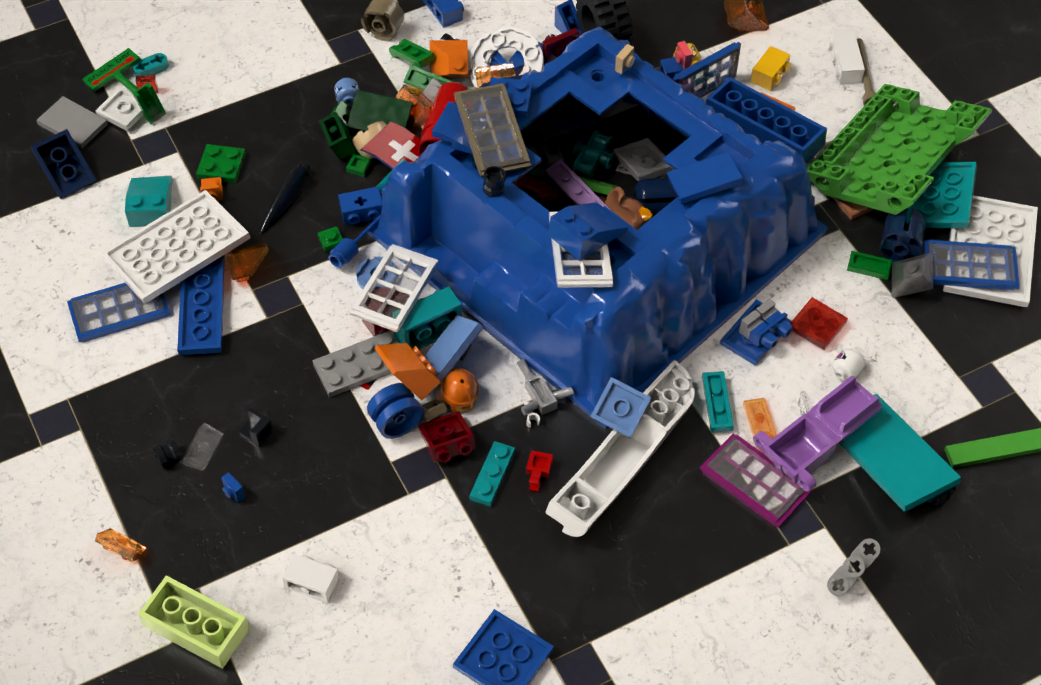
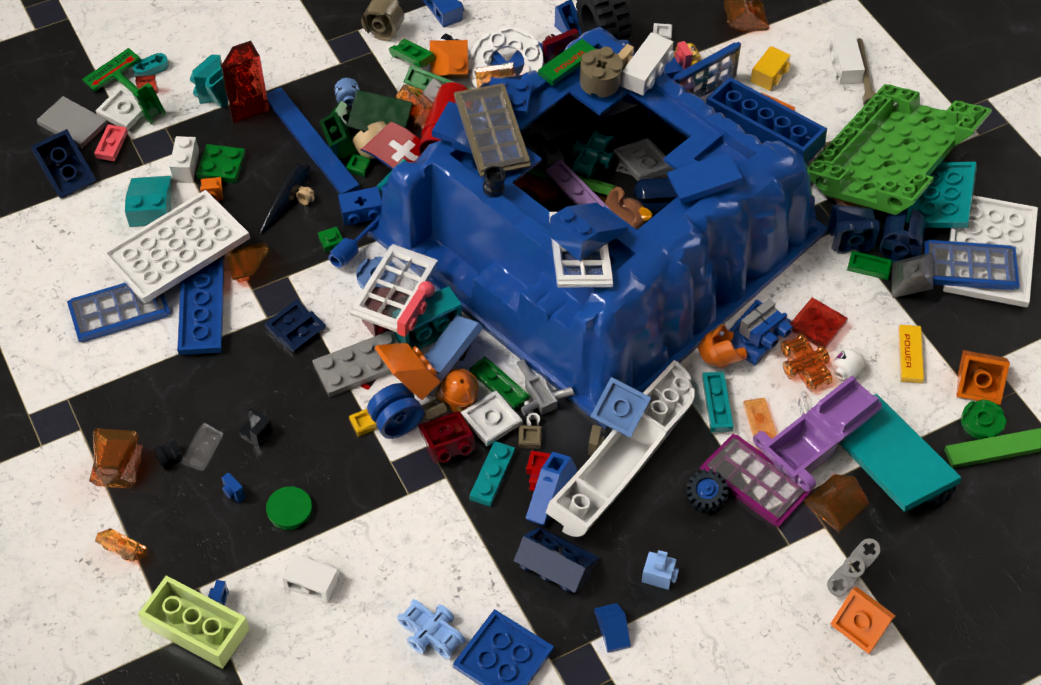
none -> clear orange piece [89,429,143,488]
none -> coral plate [94,124,128,162]
none -> white brick [169,136,199,183]
none -> teal piece [190,55,237,108]
none -> blue plate [208,580,229,606]
none -> clear red slope [221,40,269,123]
none -> blue tile [264,87,360,194]
none -> dark blue slope [264,299,326,352]
none -> green tile [266,486,312,530]
none -> tan plate [296,186,315,205]
none -> yellow tile [349,409,378,437]
none -> coral plate [397,281,435,337]
none -> light blue axle [397,599,465,659]
none -> white plate [461,391,522,446]
none -> green tile [469,356,530,411]
none -> dark blue slope [513,527,600,593]
none -> dark tan tile [519,425,541,449]
none -> blue slope [526,452,578,526]
none -> green tile [538,39,596,86]
none -> dark tan brick [580,46,623,97]
none -> dark tan plate [588,425,605,456]
none -> blue slope [594,603,631,653]
none -> white brick [621,32,674,95]
none -> light blue brick [642,550,679,590]
none -> white tile [653,23,672,40]
none -> black wheel [687,469,729,514]
none -> orange helmet [698,324,747,368]
none -> clear orange axle [781,334,832,392]
none -> clear orange slope [804,474,869,532]
none -> dark blue piece [827,205,880,254]
none -> orange tile [830,586,895,654]
none -> yellow tile [898,325,924,383]
none -> orange slope [956,350,1010,405]
none -> green tile [961,399,1007,439]

